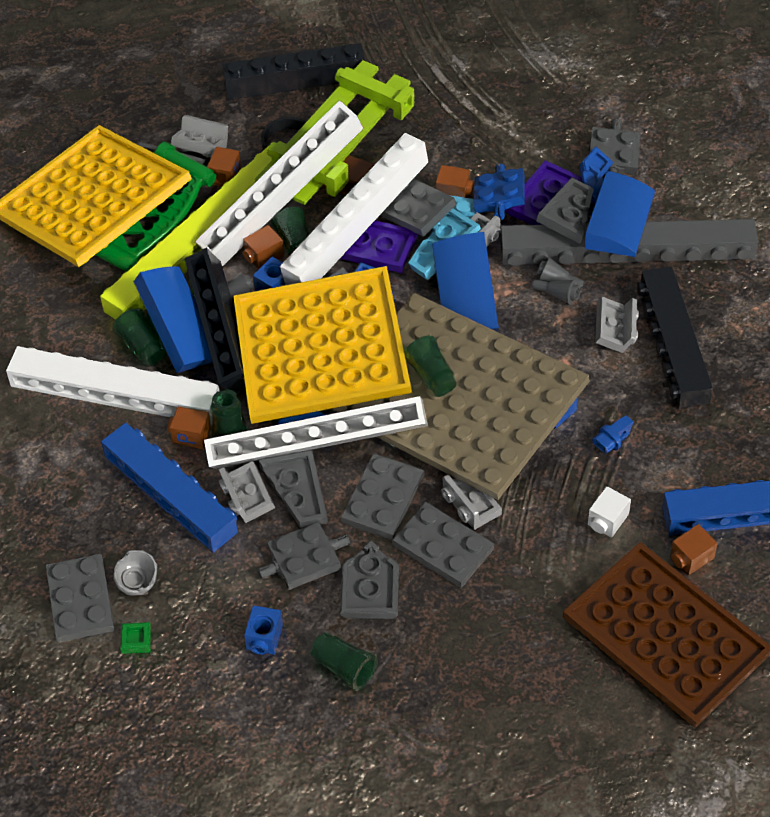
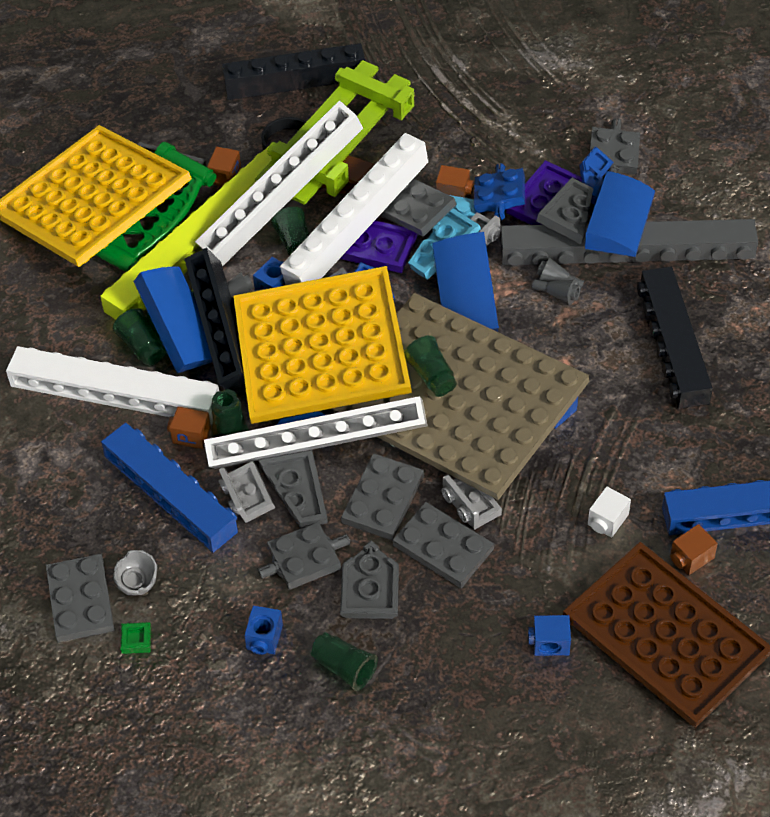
light grey bracket [171,115,228,158] -> none
dark orange brick [243,225,284,270] -> none
blue piece [592,415,634,454] -> none
light grey bracket [595,297,639,353] -> none
none -> blue brick [528,615,571,656]

